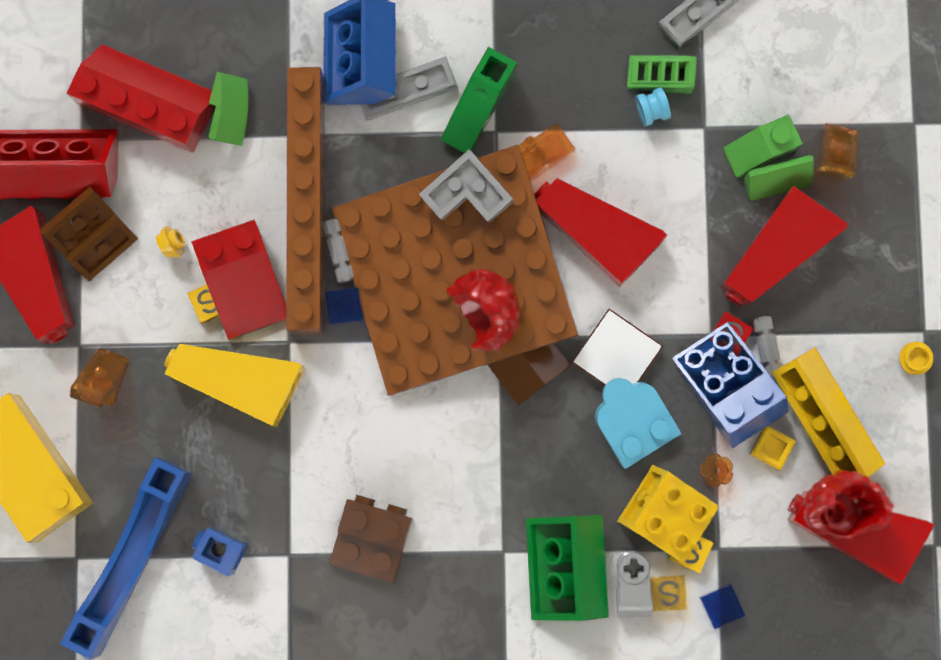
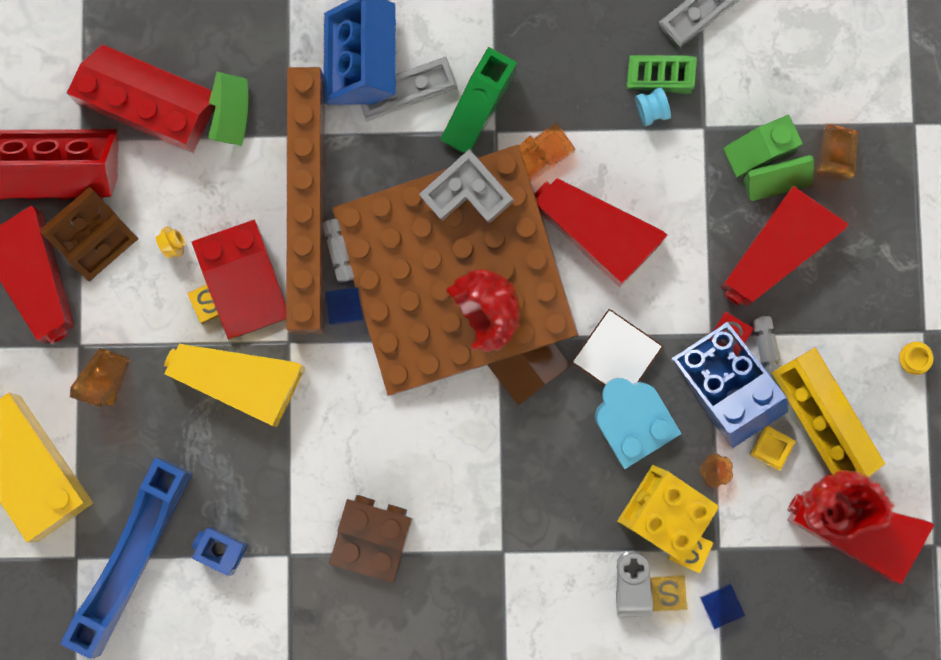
green slope [526,515,609,621] -> none

